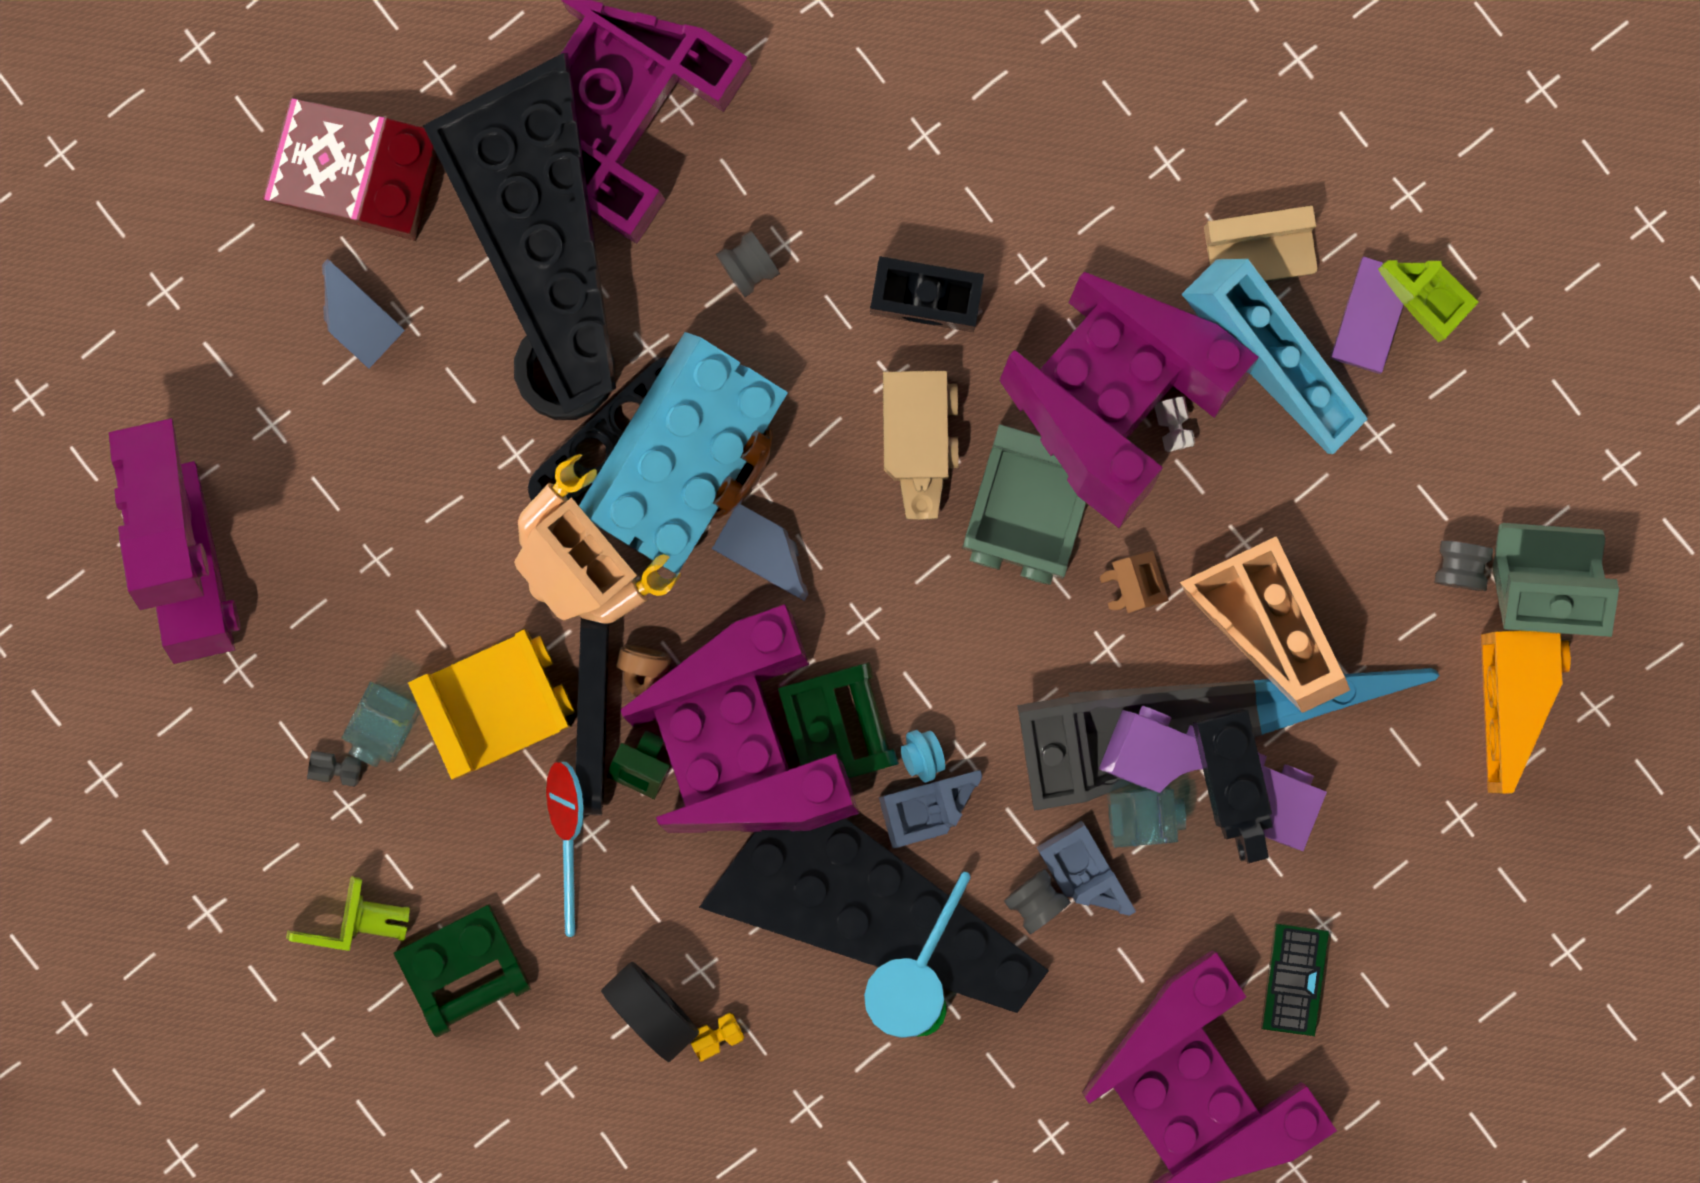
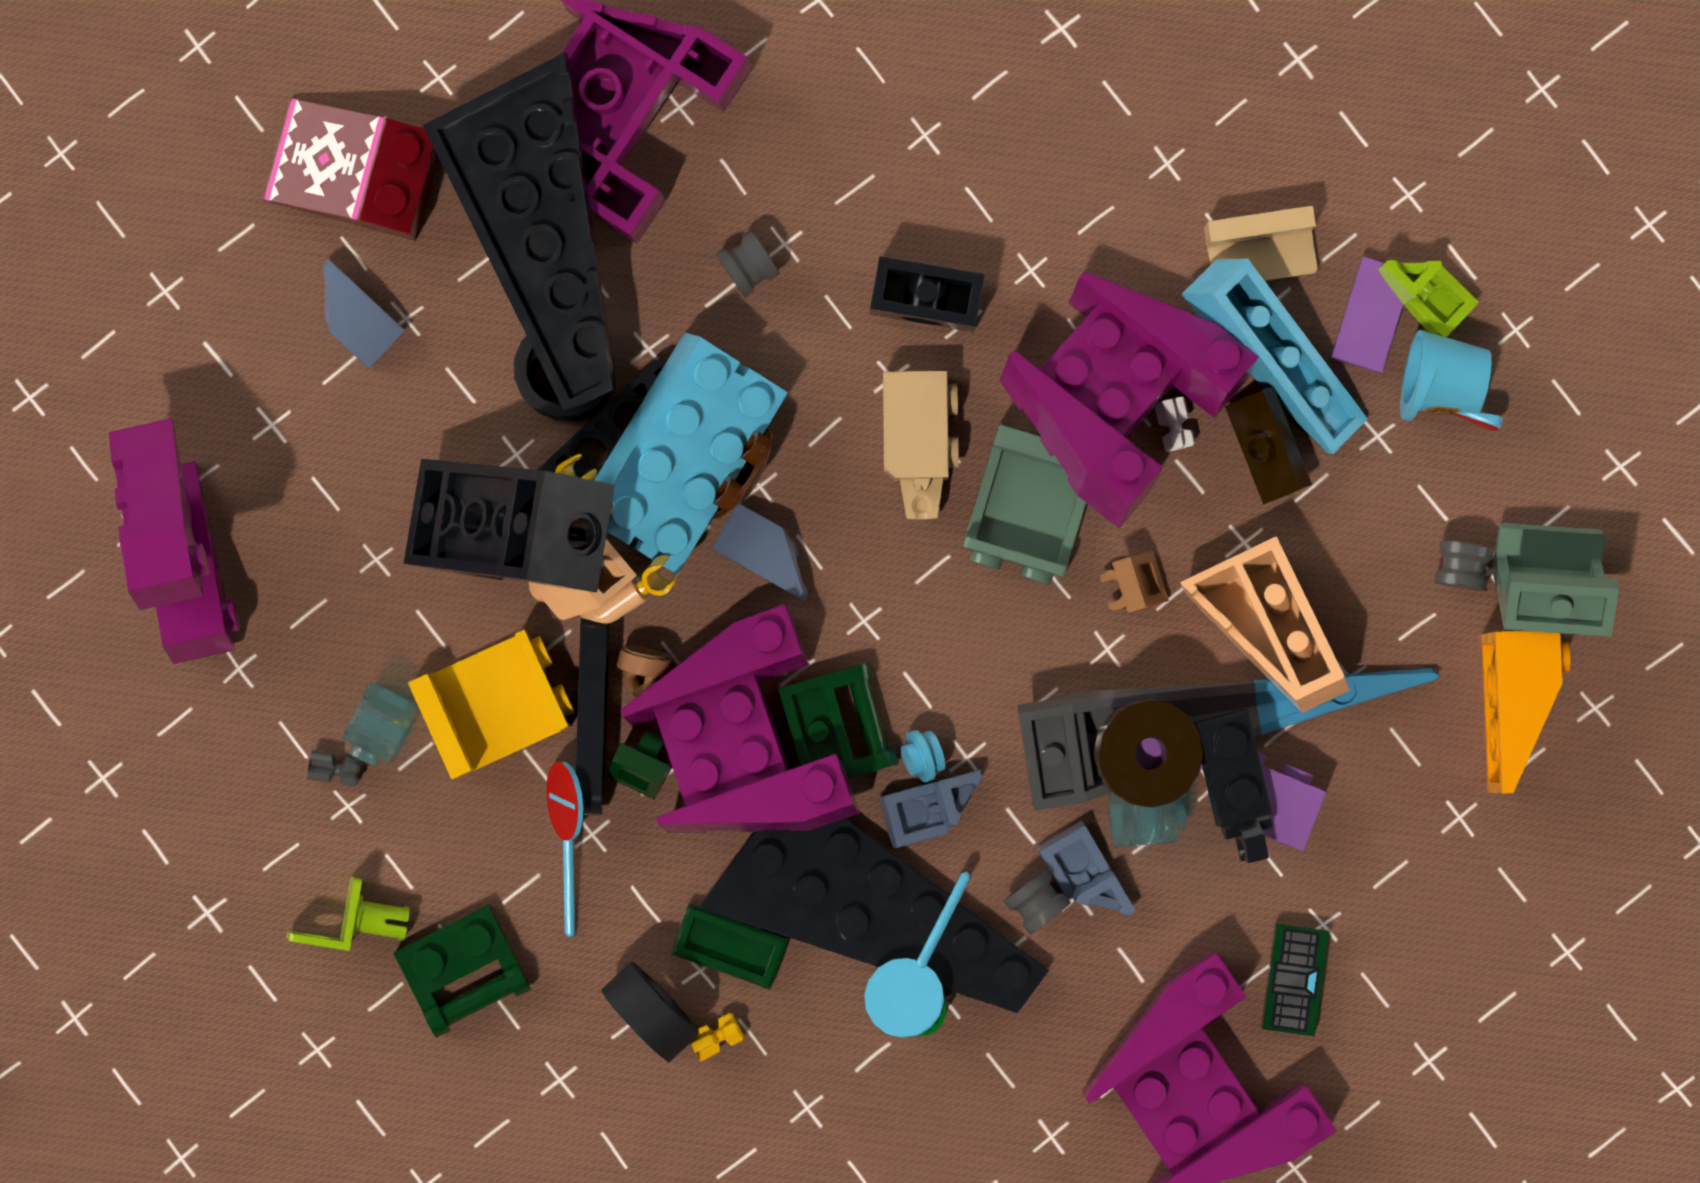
none -> black plate [403,459,615,593]
none -> dark green tile [670,903,788,990]
none -> dark brown tile [1094,699,1203,808]
none -> dark brown plate [1225,387,1312,505]
none -> medium azure hat [1400,330,1503,431]

